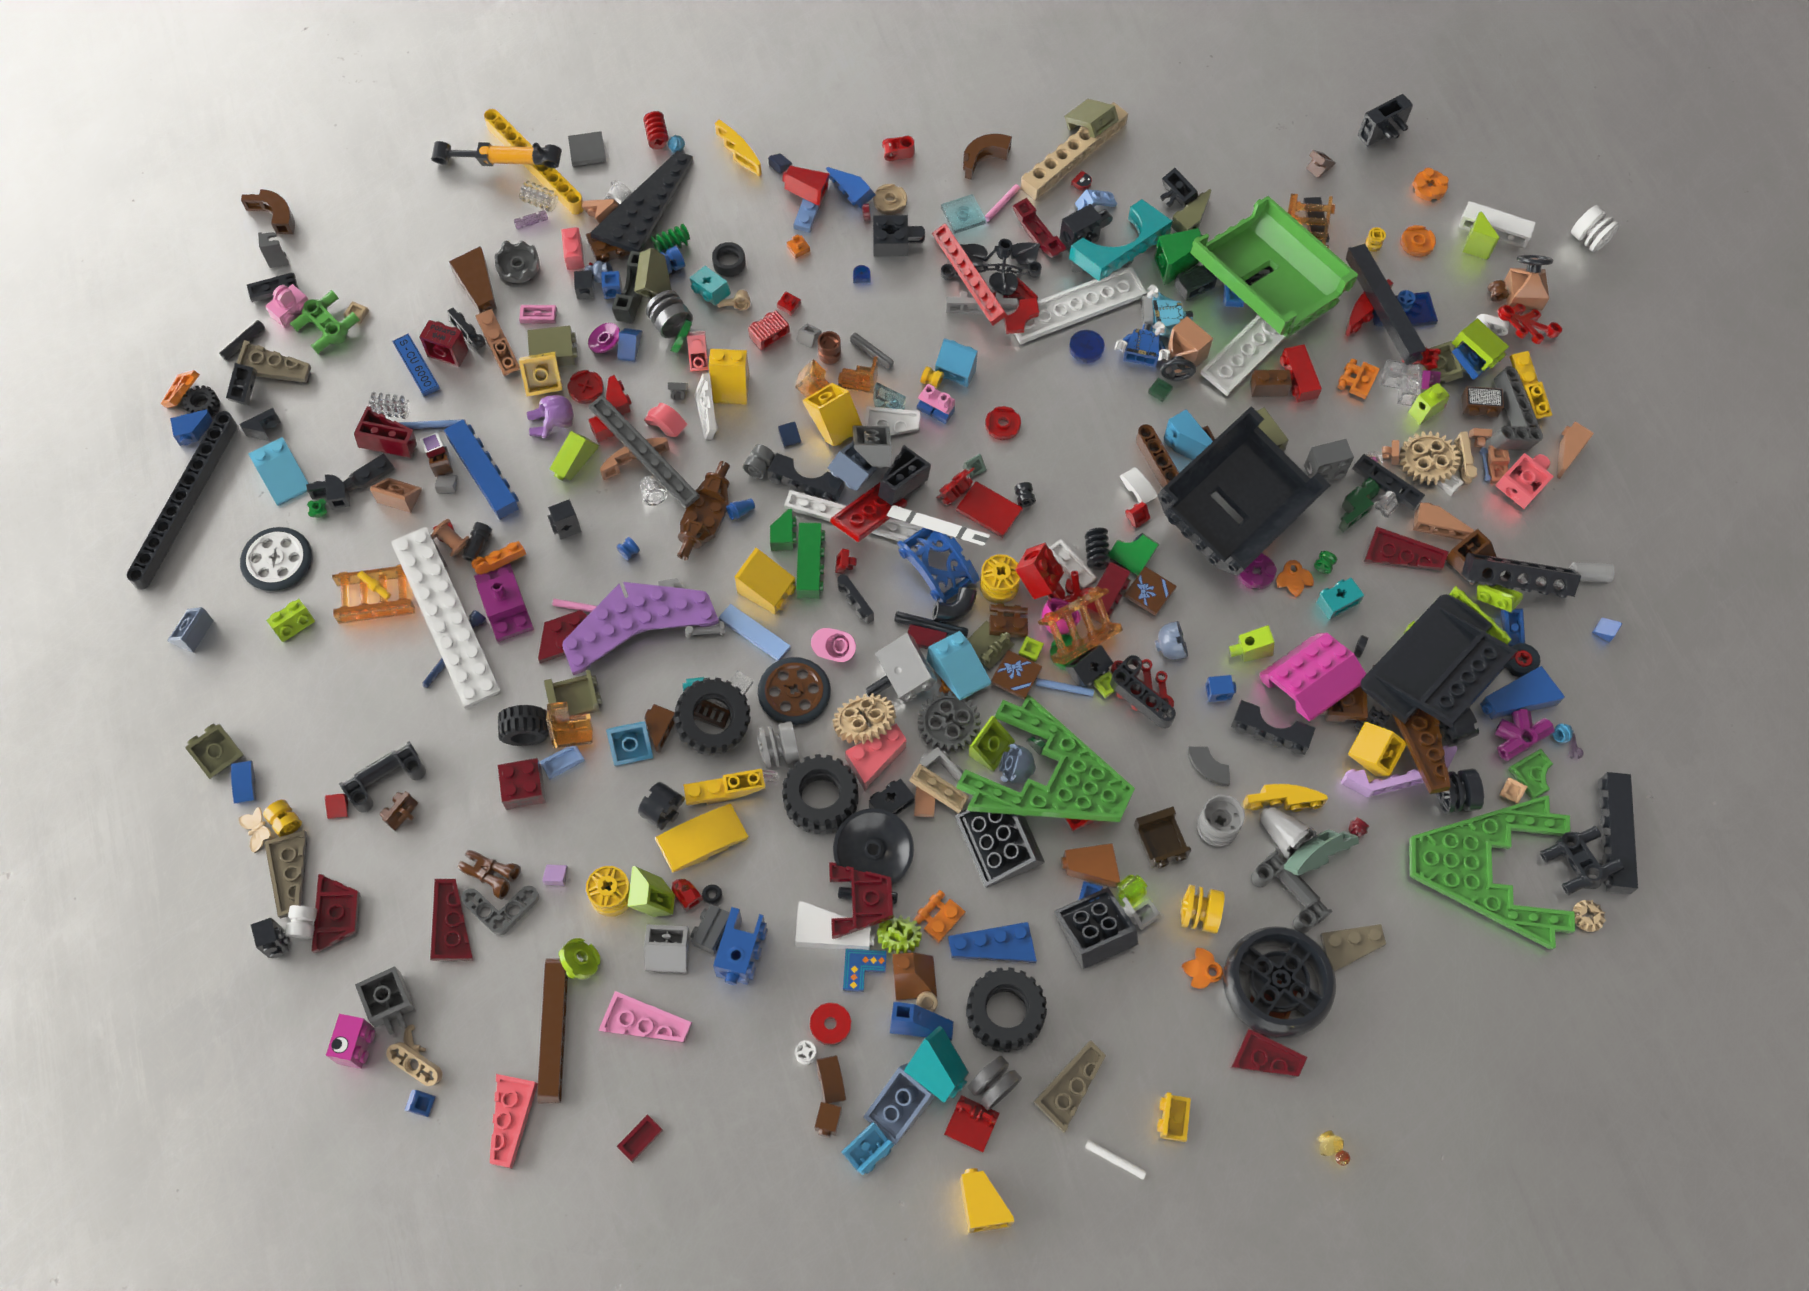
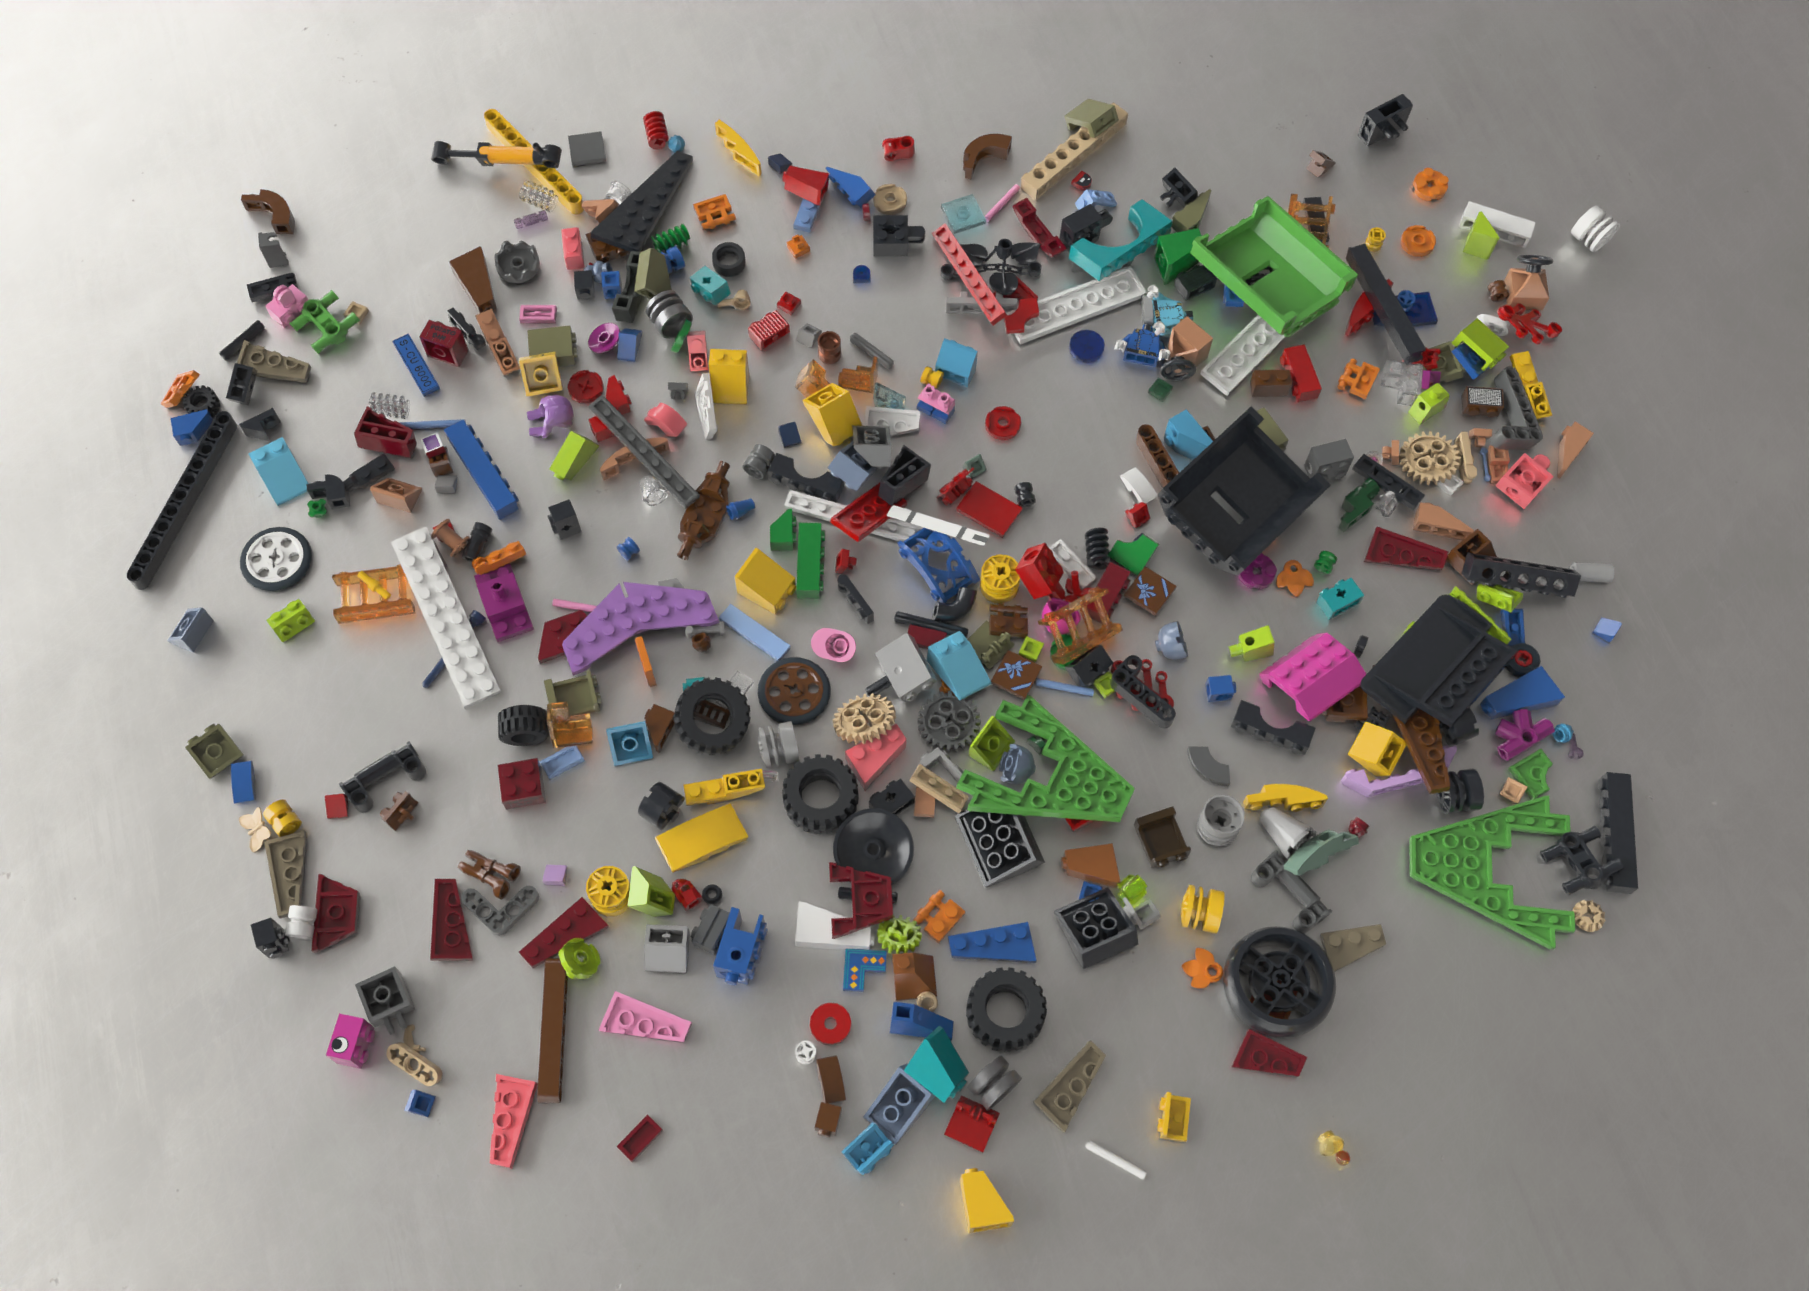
none -> dark red wing [519,897,609,968]
none -> orange tile [635,636,657,687]
none -> reddish brown plate [692,632,711,652]
none -> orange plate [693,194,736,230]

